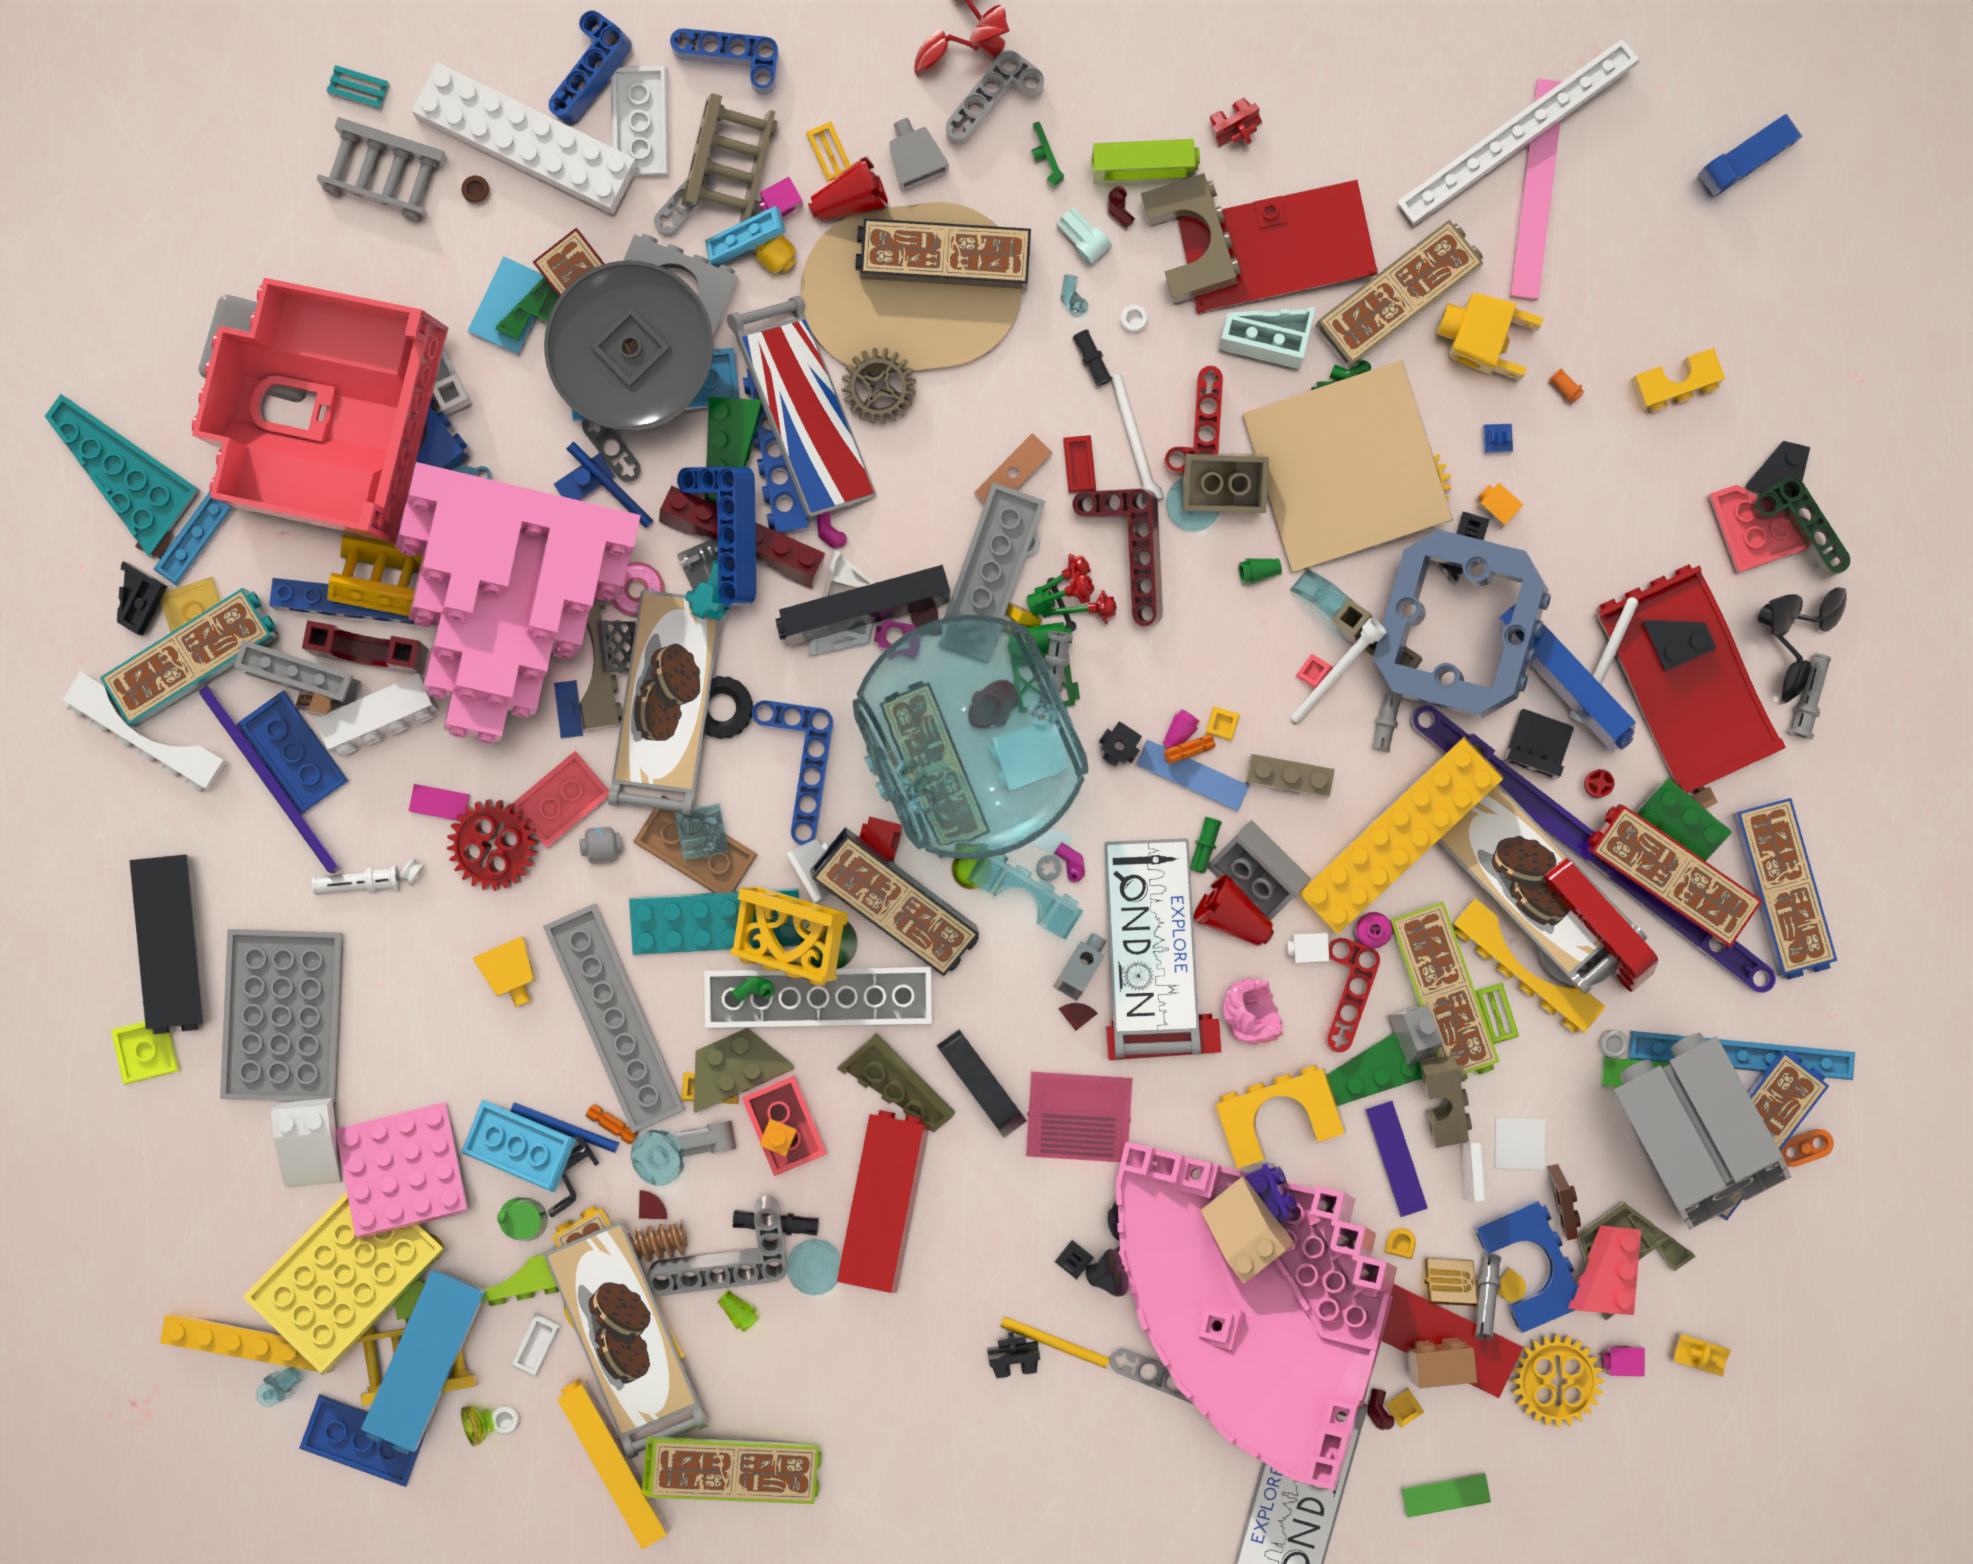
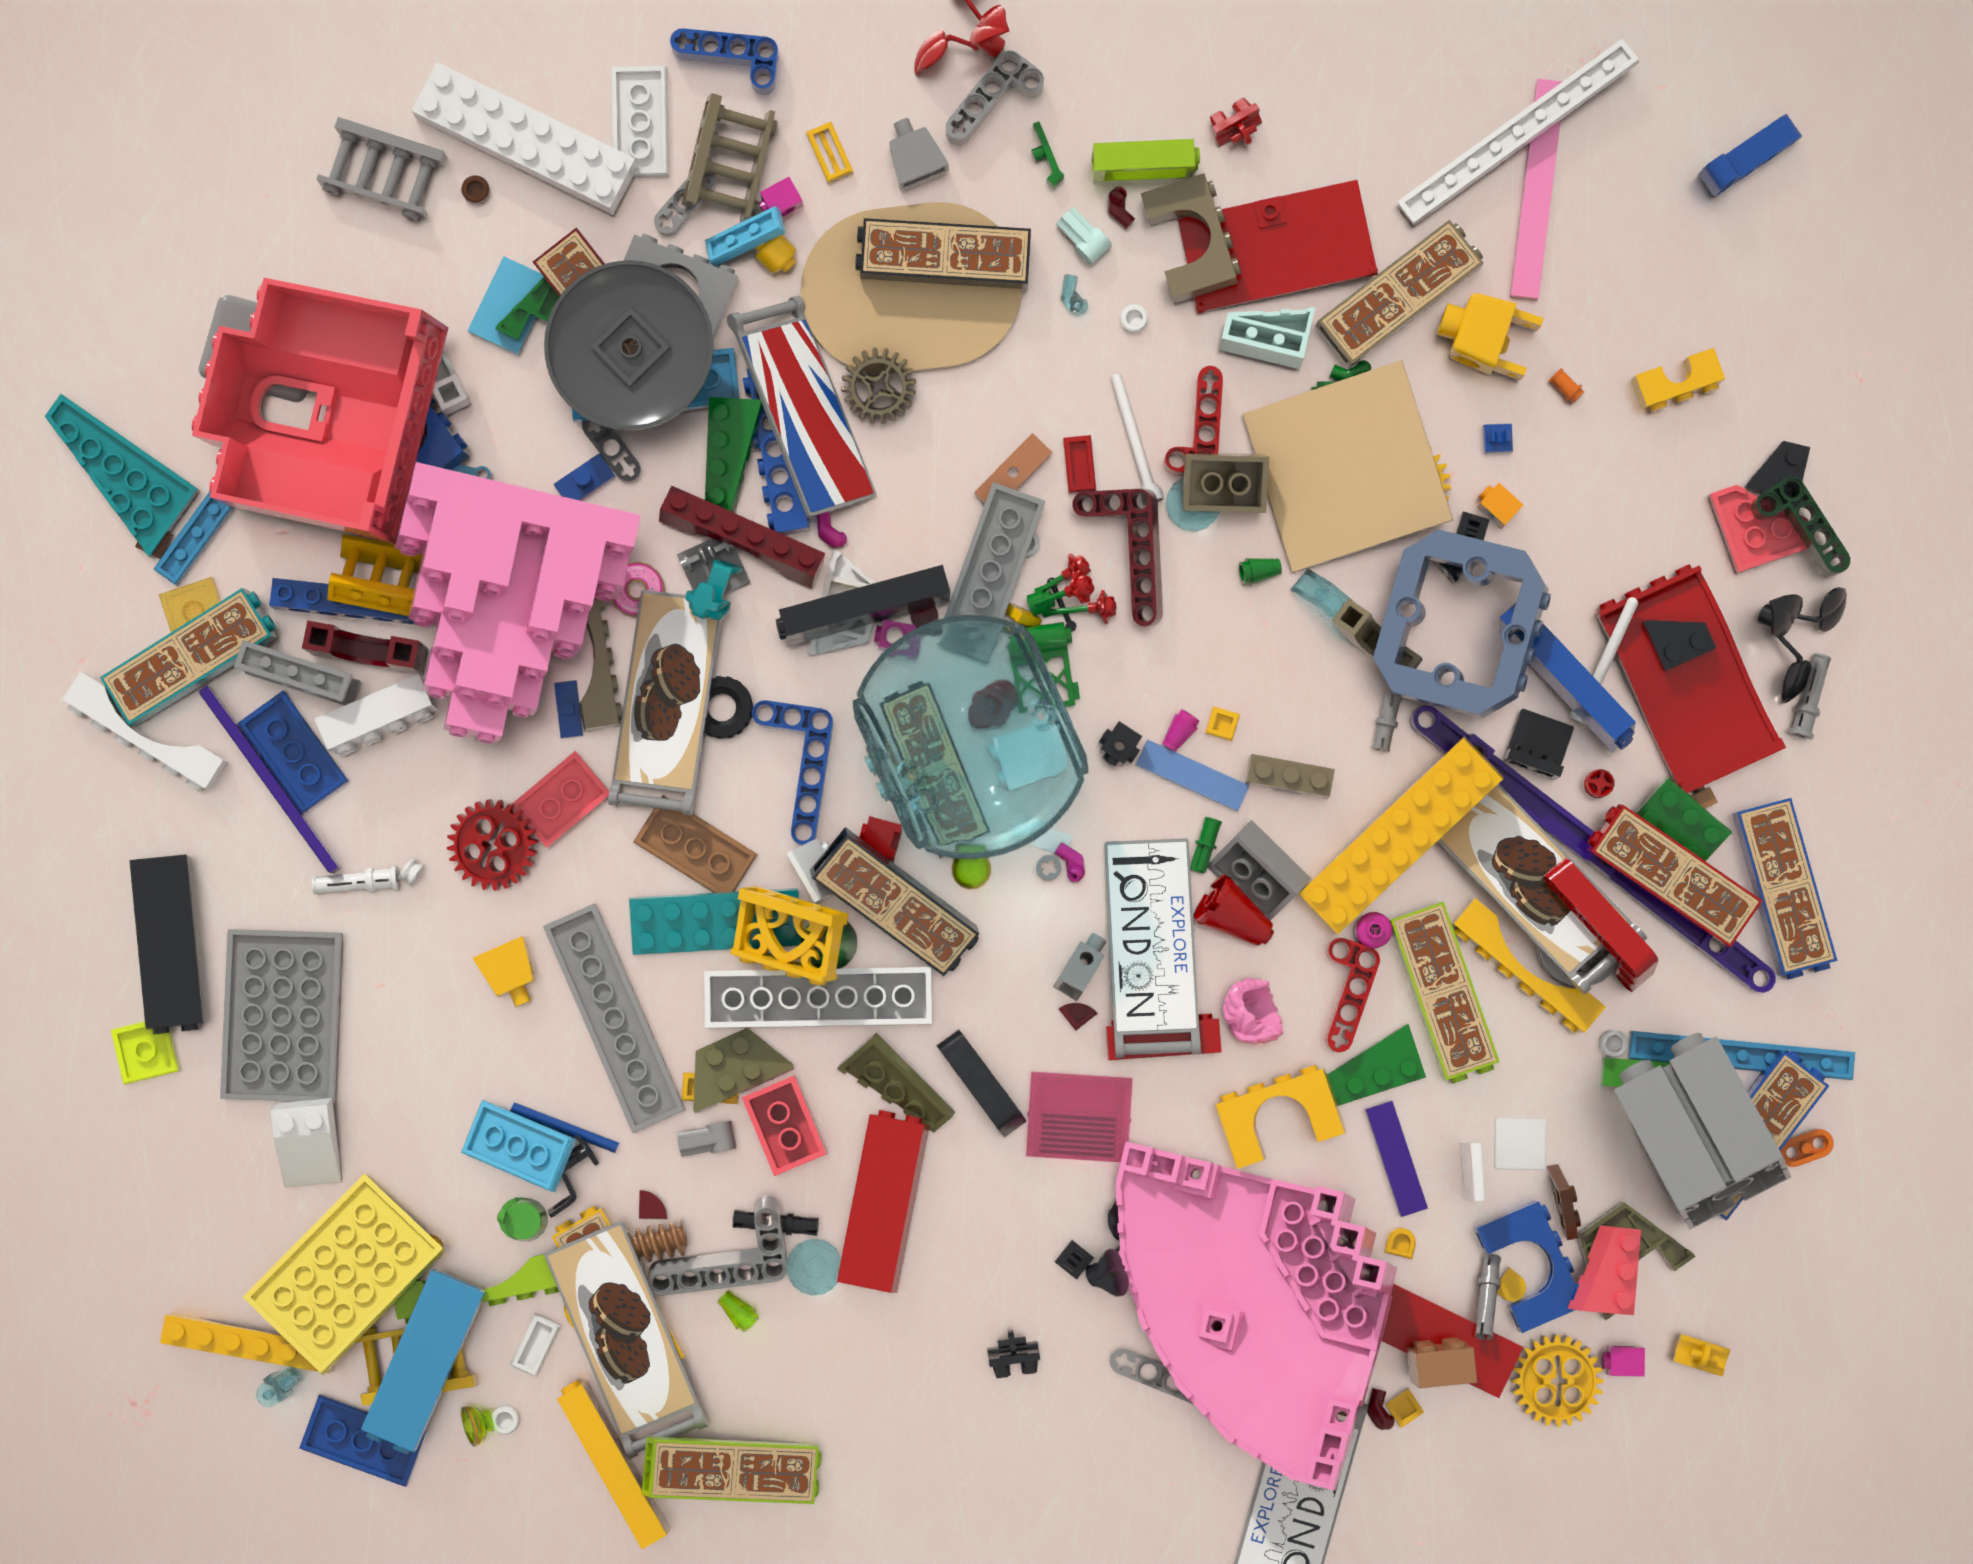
black wing [117,561,168,636] -> none
medium nougat piece [295,691,332,715] -> none
teal tile [327,65,389,109] -> none
bright pink plate [336,1102,469,1239] -> none
dark pink tile [409,784,470,821] -> none
blue beam [548,10,632,124] -> none
blue bar [566,441,653,528] -> none
light grey head [579,827,621,865] -> none
orange axle [585,1104,638,1144] -> none
flat silver window [598,620,636,673] -> none
clear light blue tile [631,1129,684,1186] -> none
clear light blue piece [674,803,729,861] -> none
blue beam [677,467,756,606] -> none
green arm [731,976,775,1002] -> none
light orange brick [759,1119,798,1156] -> none
red cone [808,156,888,221] -> none
clear light blue arch [966,850,1083,940] -> none
yellow bar [1000,1317,1110,1369] -> none
light grey pin [1040,631,1073,718] -> none
black pin [1072,329,1113,387] -> none
orange axle [1163,734,1216,764] -> none
tan slope [1200,1176,1296,1284] -> none
dark purple bracket [1244,1163,1298,1223] -> none
white brick [1287,933,1329,964] -> none
white piece [1291,618,1387,724] -> none
coral slope [1296,654,1334,689] -> none
light grey torso [1389,1005,1442,1066] -> none
bright green tile [1401,1473,1491,1518] -> none
dark tan arch [1420,1055,1472,1148] -> none
piece [1424,1258,1478,1306] -> none
lime tile [1475,982,1519,1044] -> none

